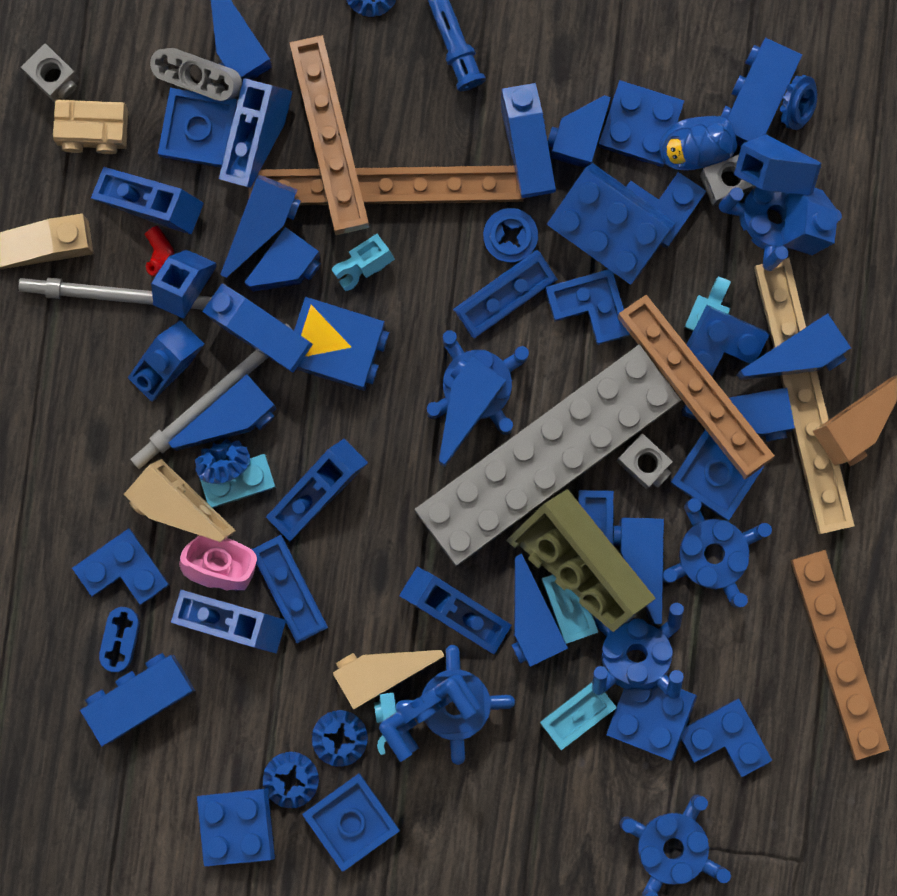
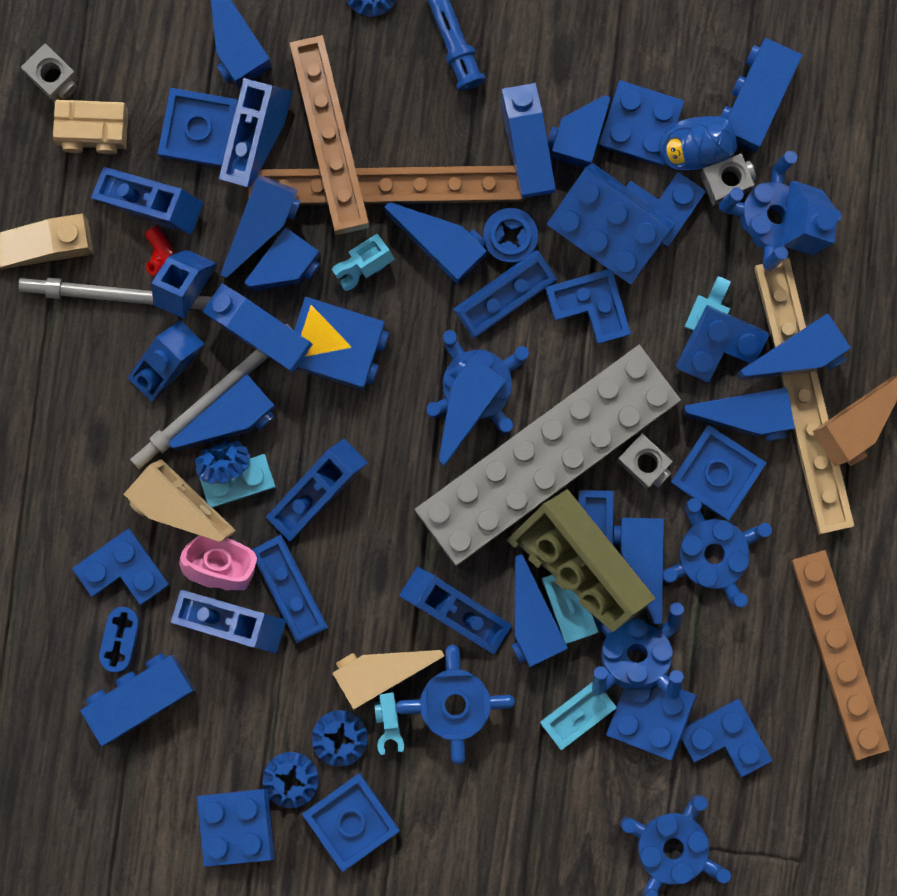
light grey beam [150,48,242,101] -> none
blue plate [379,674,482,762] -> none
medium nougat plate [618,295,775,479] -> none
blue slope [734,134,822,195] -> none
blue gear [780,75,817,130] -> none
none -> blue slope [384,202,487,285]

